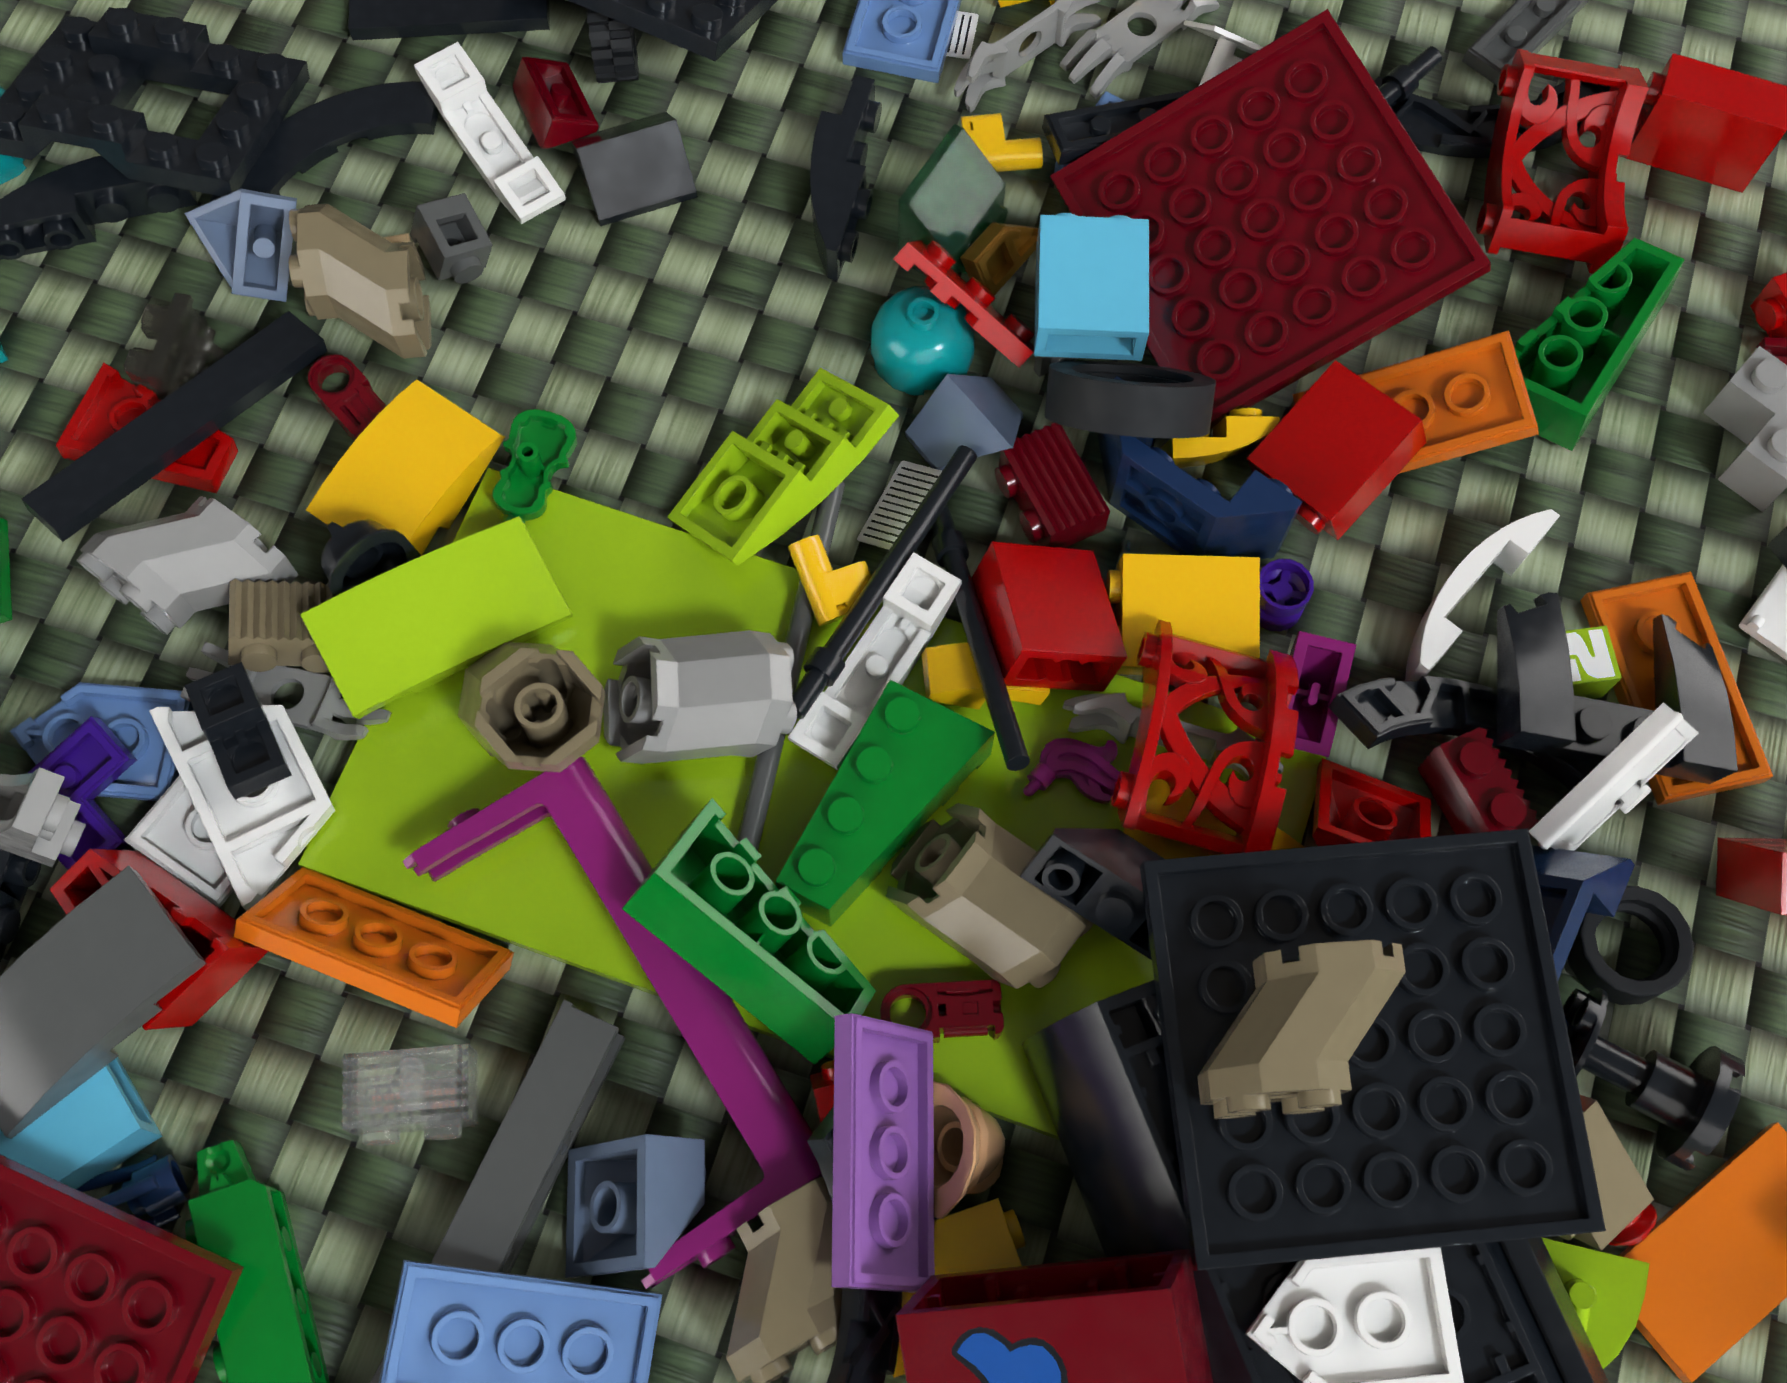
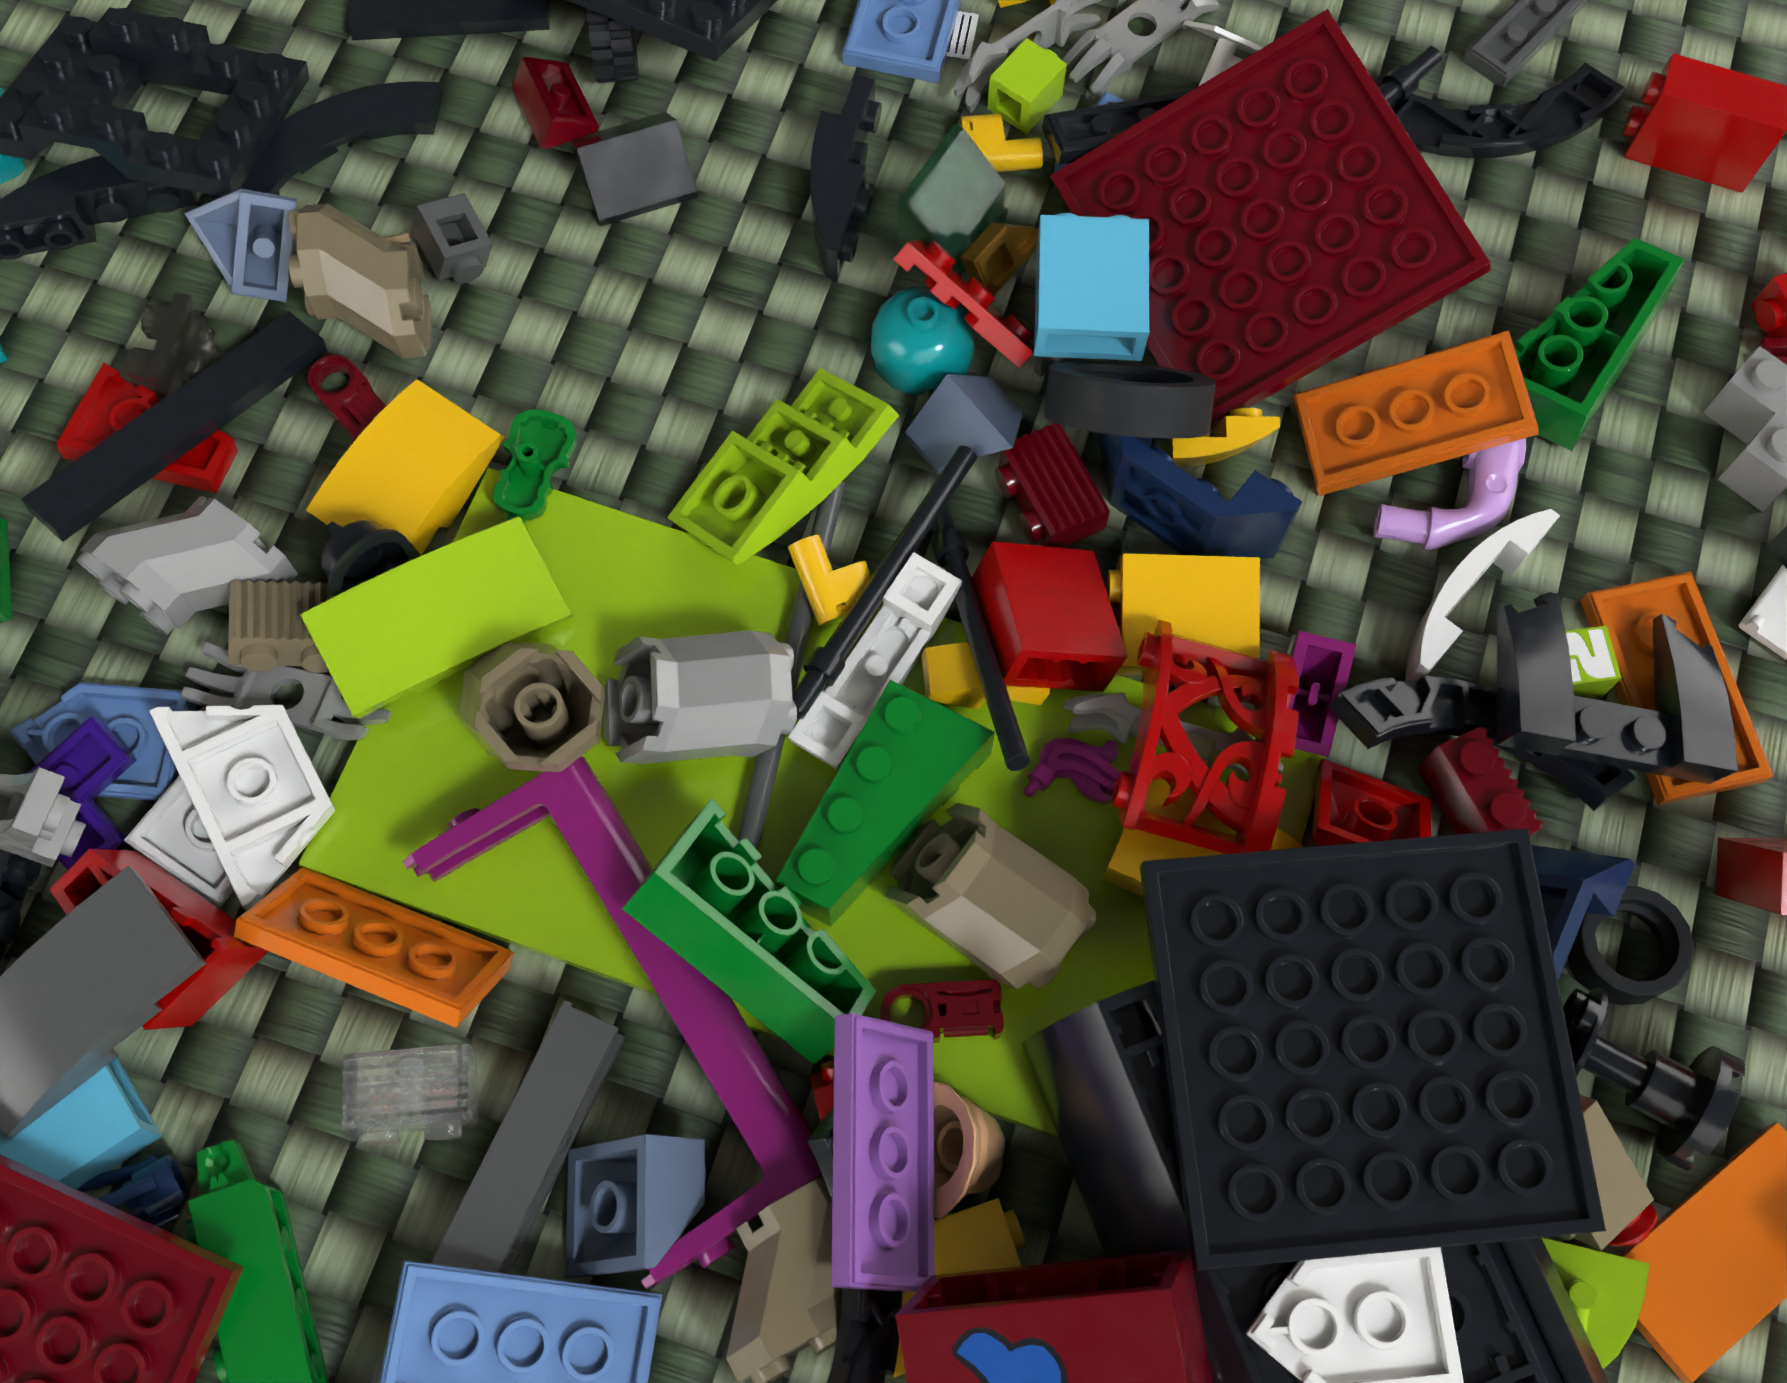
black slope [184,662,292,800] -> none
white slope [414,42,566,224] -> none
white sticker [857,461,942,550] -> none
black slope [1020,828,1164,960] -> none
dark tan brick [1197,940,1406,1119] -> none
red brick [1247,360,1427,540] -> none
dark purple wheel [1260,559,1314,631] -> none
red fence [1476,49,1649,274] -> none
white door [1529,702,1699,851] -> none
none -> lime brick [987,38,1067,135]
none -> lavender piece [1373,438,1526,551]

